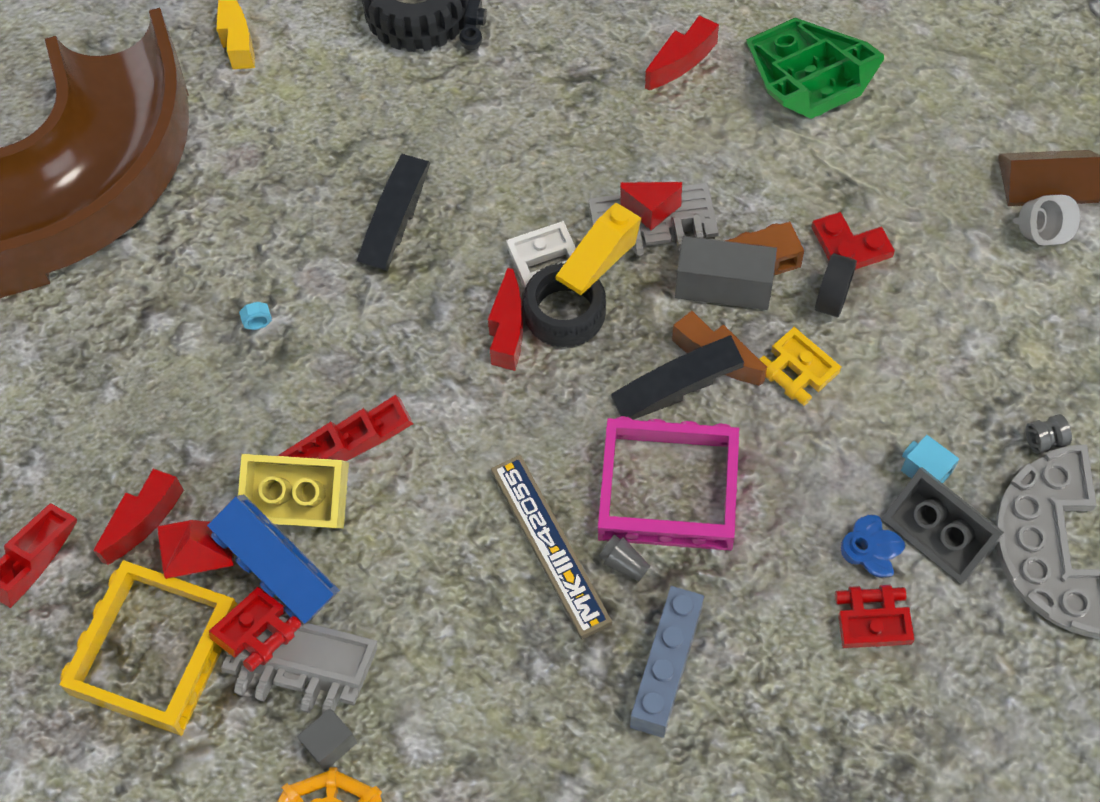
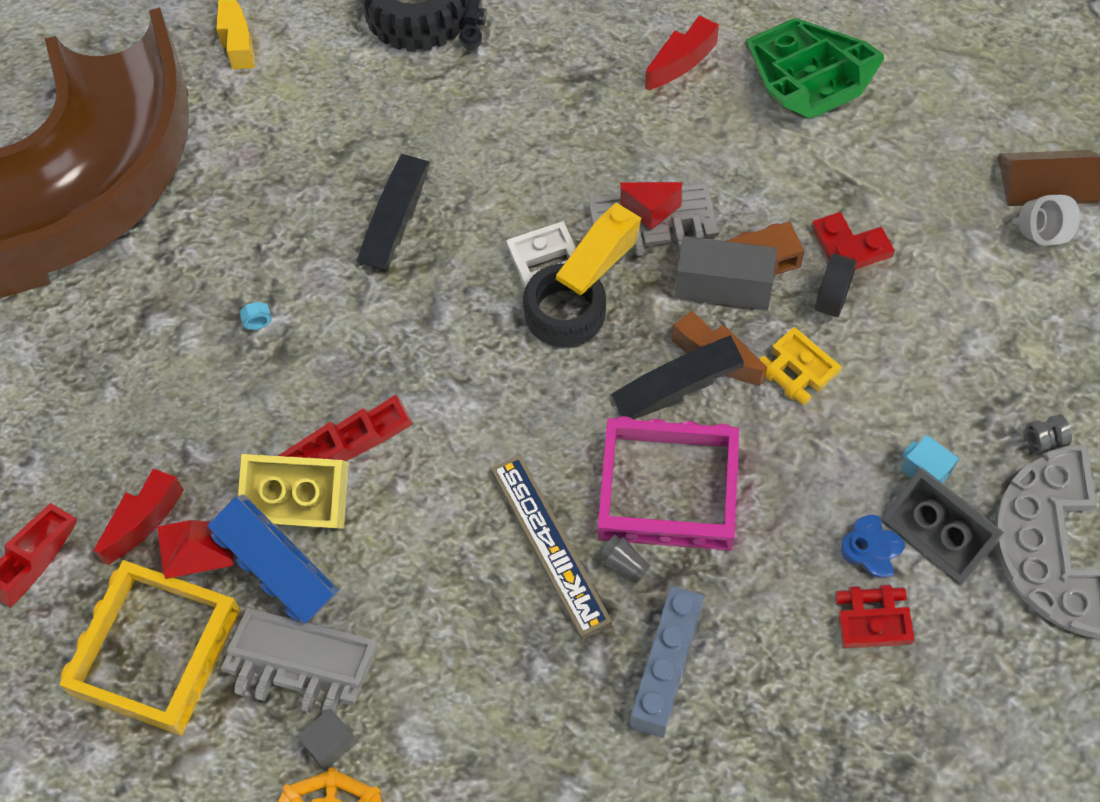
red plate [209,587,302,672] -> none
red slope [488,268,523,371] -> none

